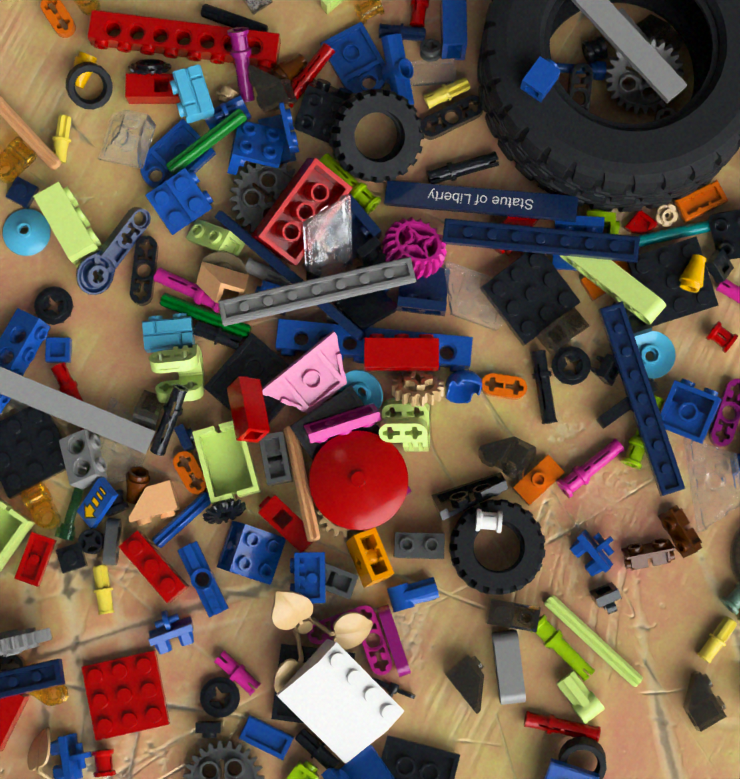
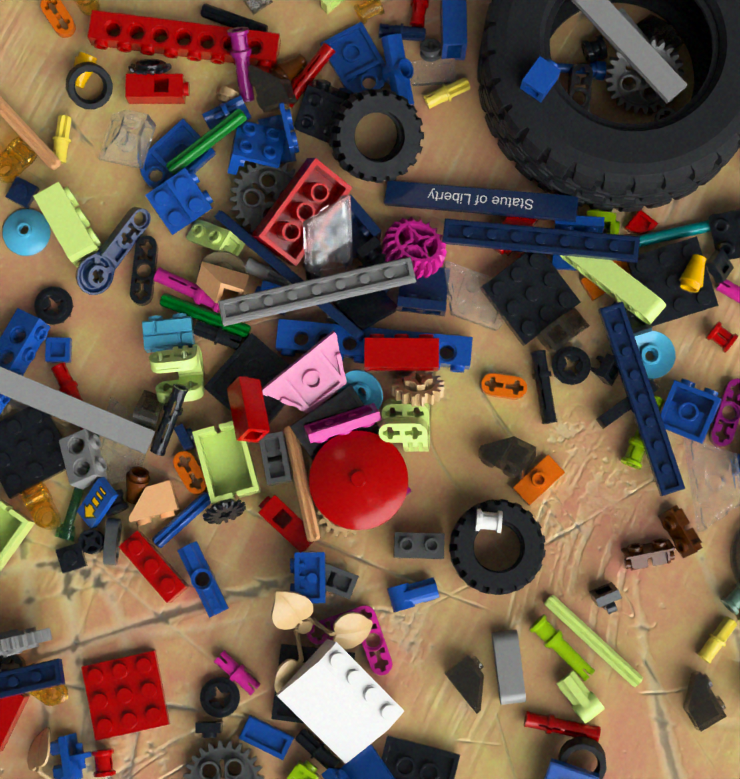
red plate [14,532,57,587] -> none
light yellow axle [93,565,114,615] -> none
blue hips [148,610,194,655] -> none
medium azure brick [169,64,214,123] -> none
blue bracket [217,520,286,585] -> none
lime pin [319,153,381,214] -> none
light orange brick [346,527,394,588] -> none
black piece [372,678,416,699] -> none
magenta beam [377,604,411,677] -> none
black beam [420,95,483,140] -> none
black pin [426,151,499,184] -> none
black wing [431,472,508,521] -> none
blue hair [445,370,482,404] -> none
clear smoke slope [485,599,541,632] -> none
dark pink pin [556,438,624,498] -> none
blue hips [570,529,614,576] -> none
tan plate [655,203,678,227] -> none
orange plate [673,180,728,223] -> none

